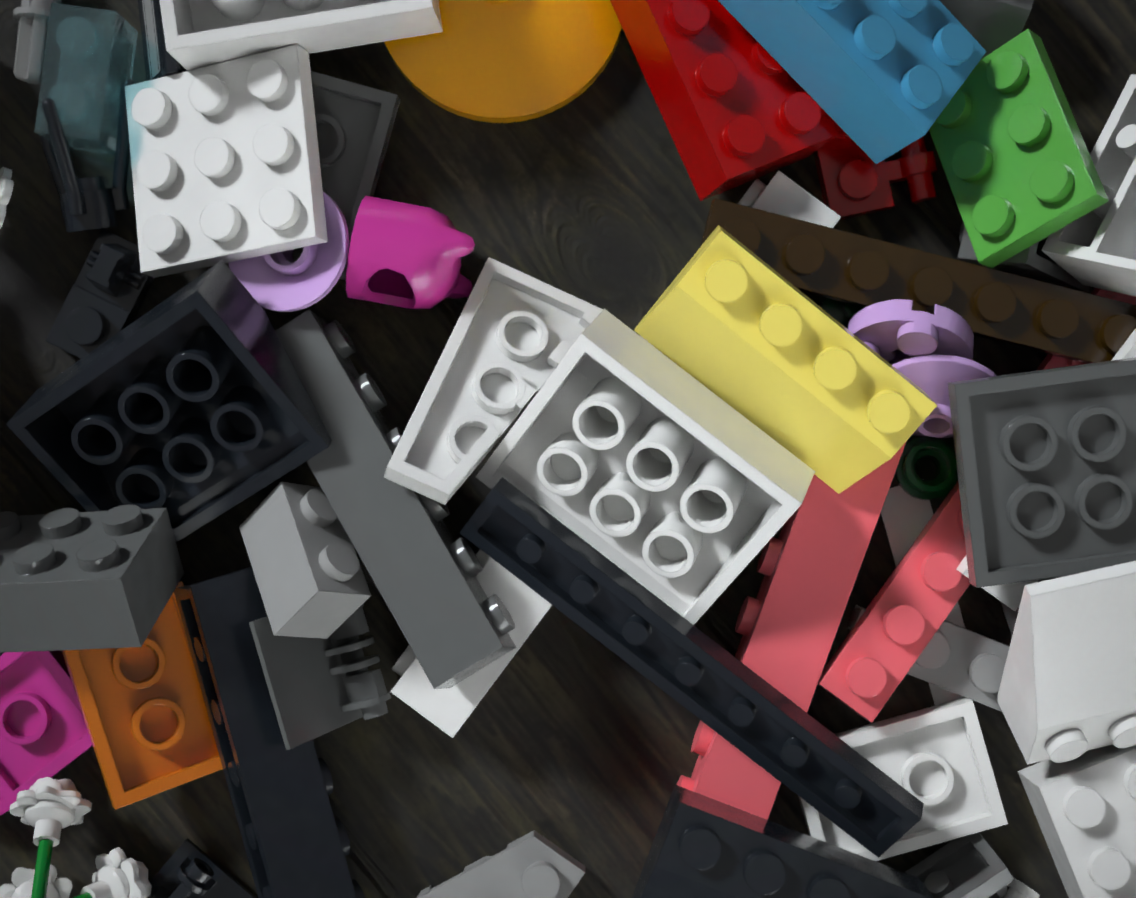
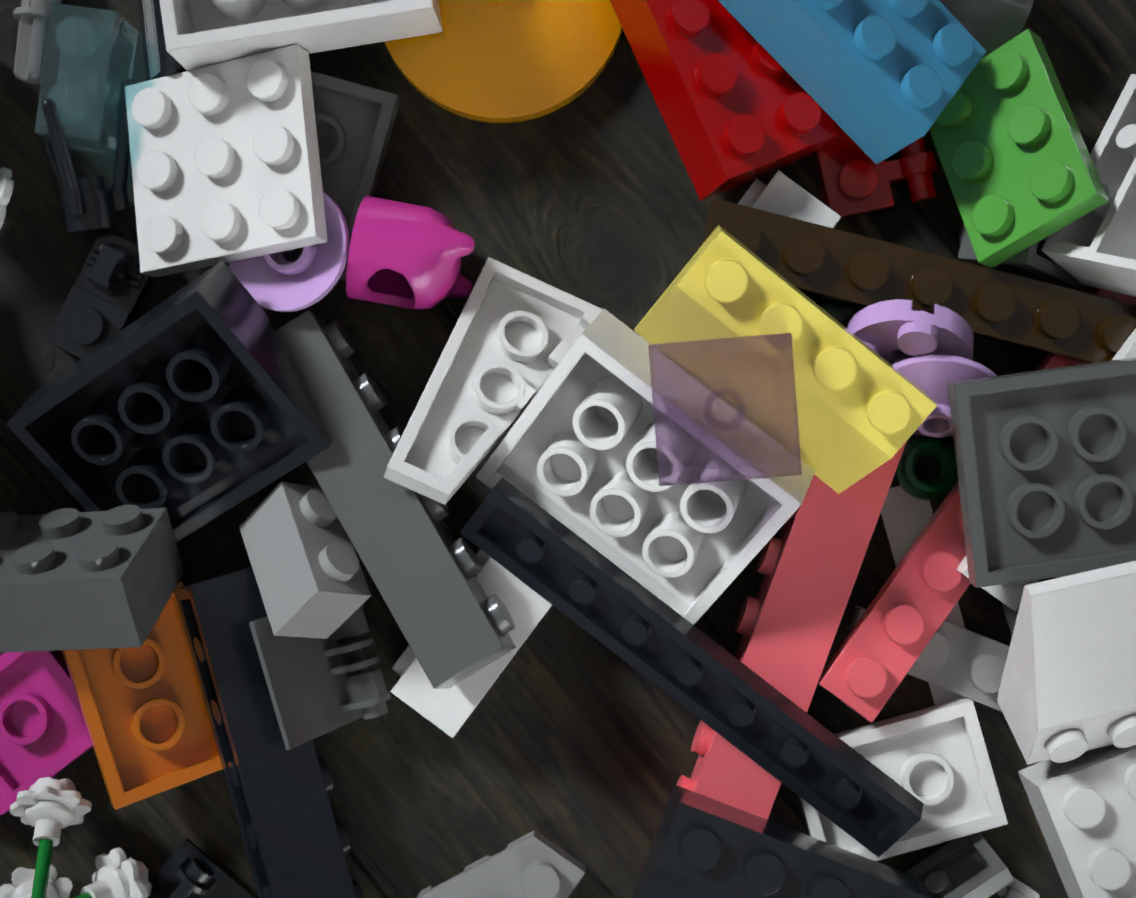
none -> plate [648,333,802,486]

